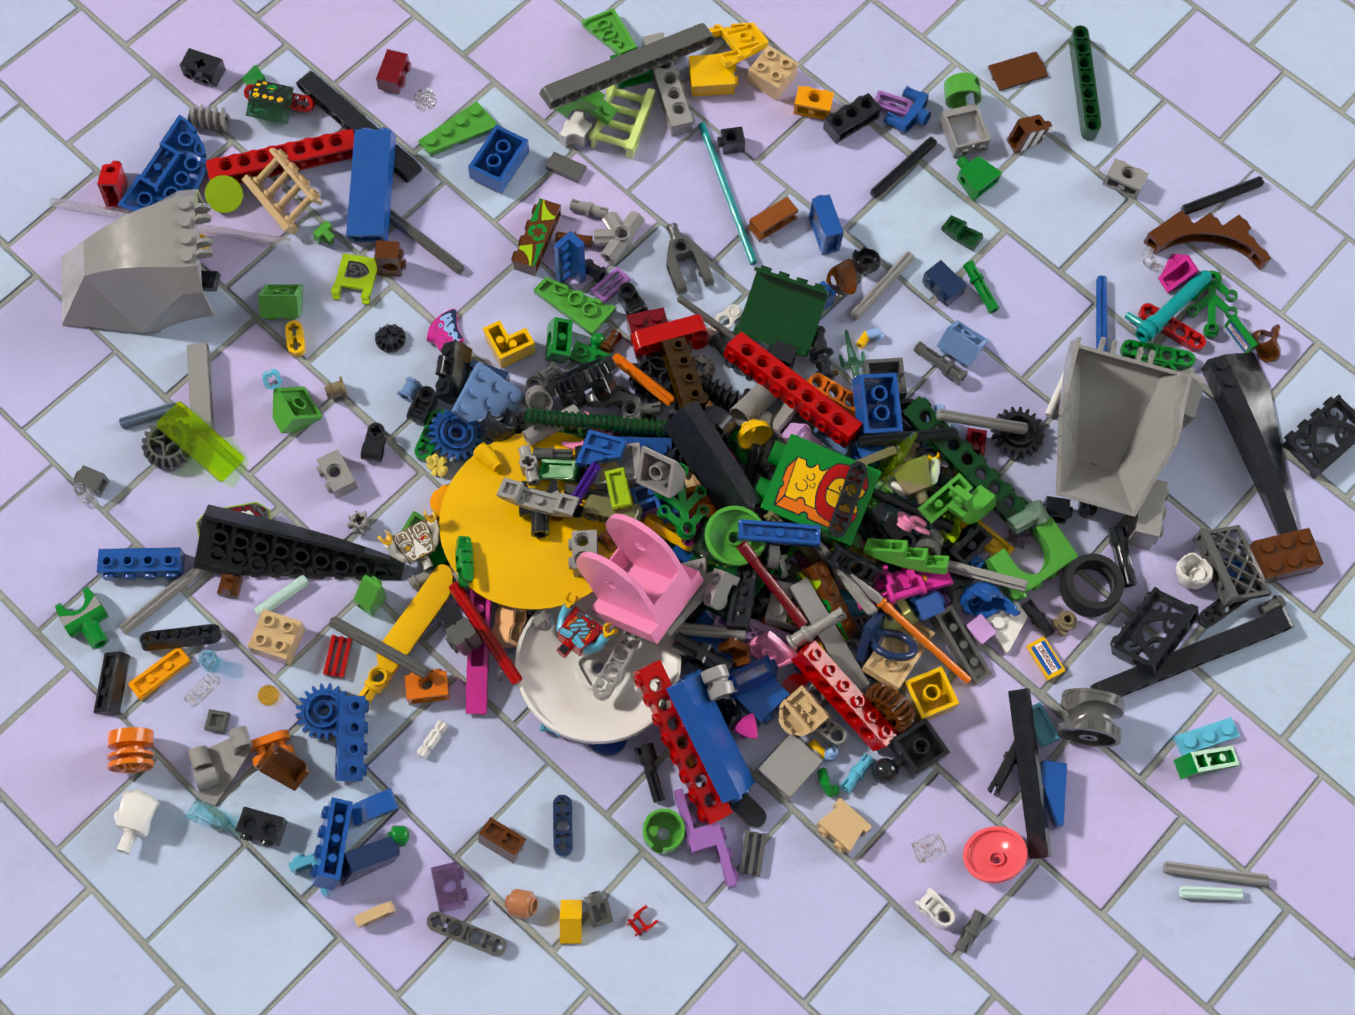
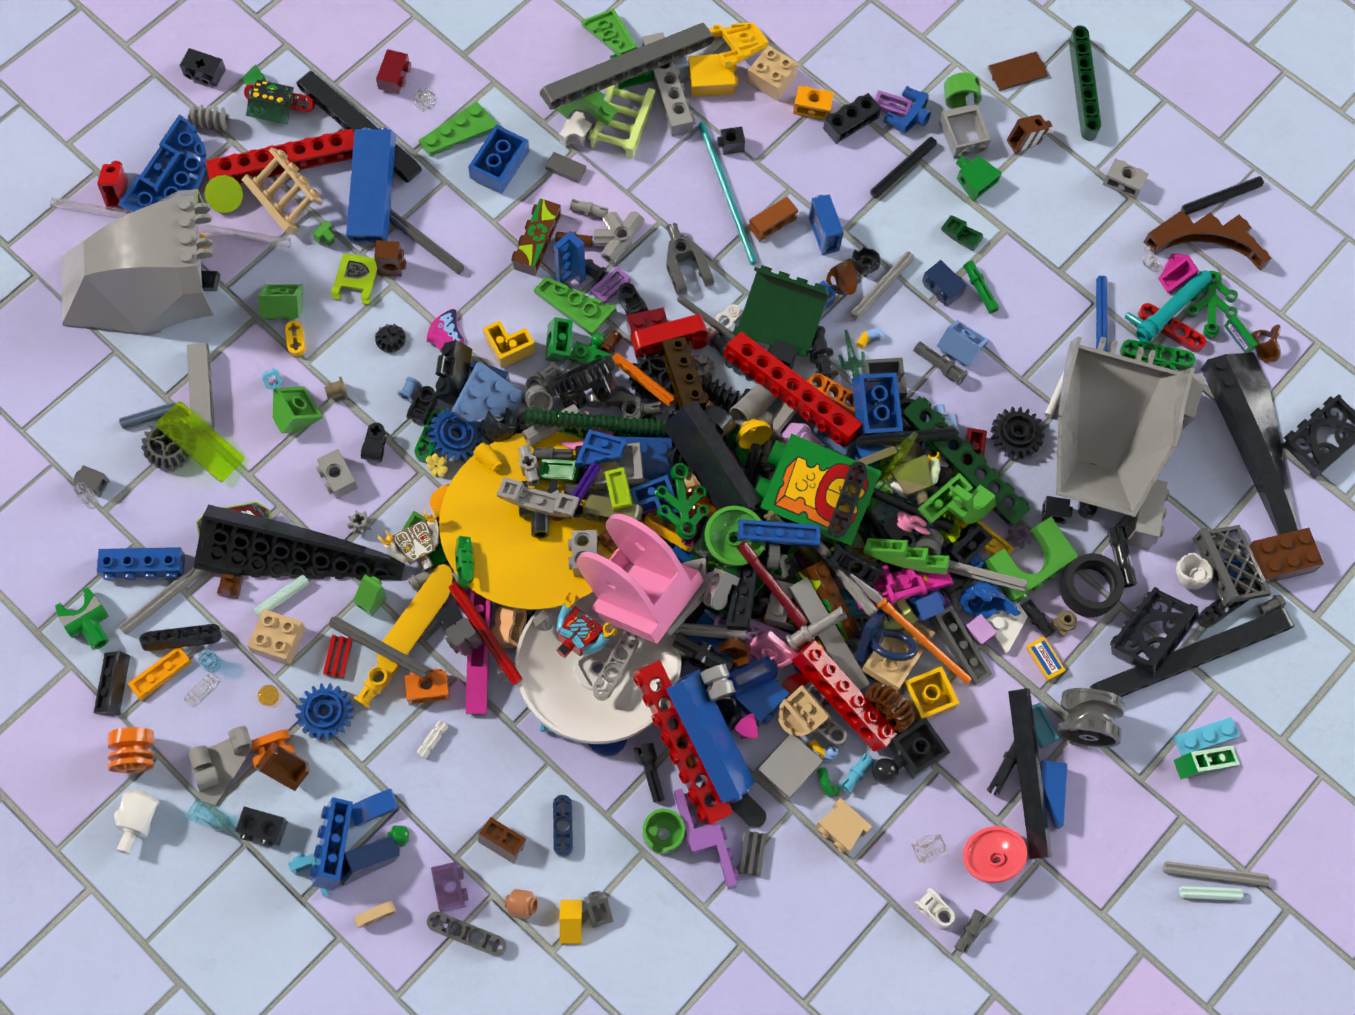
dark grey tile [204,709,231,734] -> none
blue brick [335,695,369,781] -> none
red piece [626,905,659,937] -> none
light grey slope [636,446,686,498] -> none
light grey axle [936,409,1028,435] -> none
sand green piece [1007,500,1050,534] -> none

